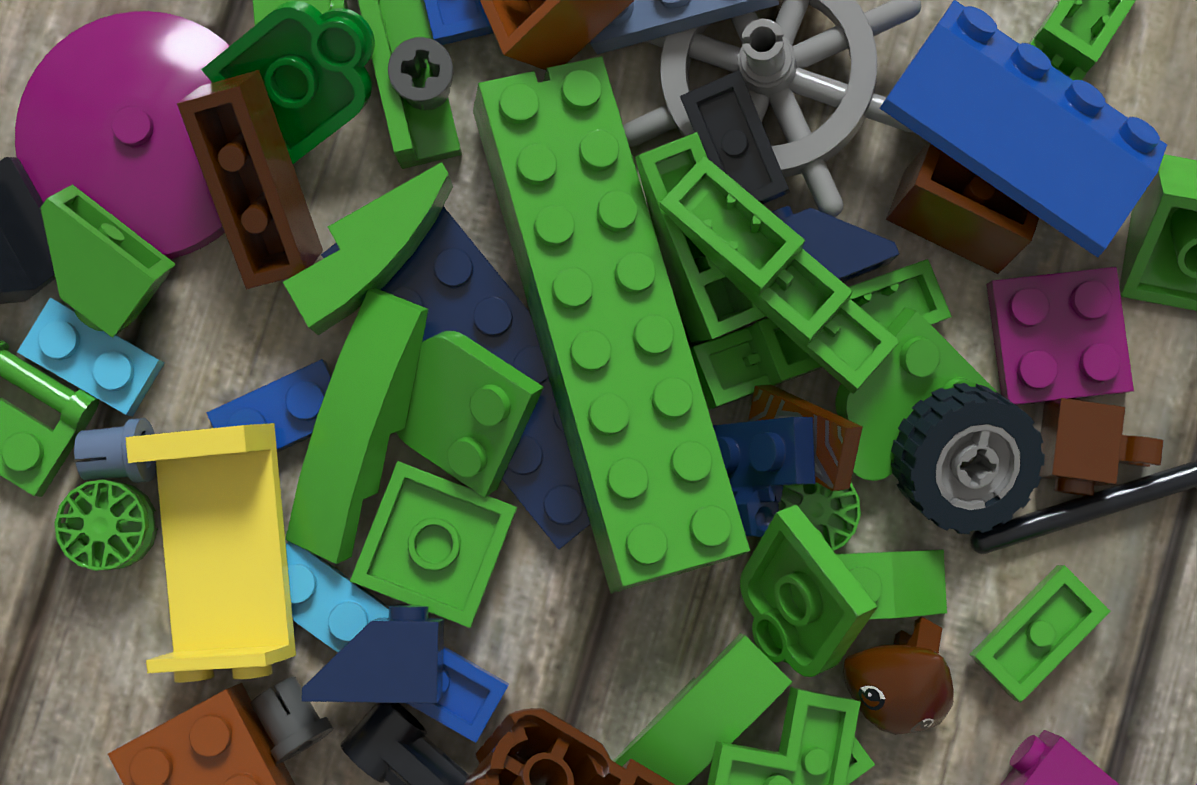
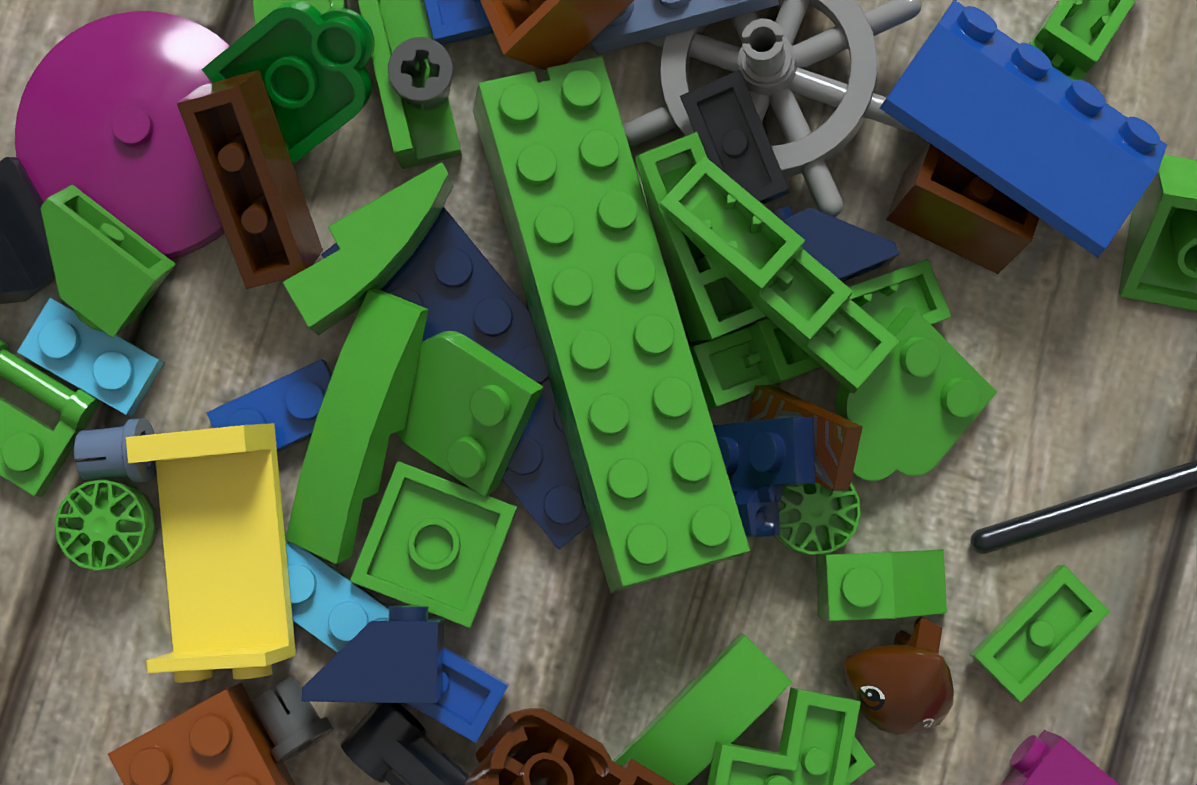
bright green plate [740,504,878,677] -> none
black wheel [891,383,1045,534] -> none
magenta plate [986,267,1134,406] -> none
reddish brown brick [1039,398,1164,496] -> none

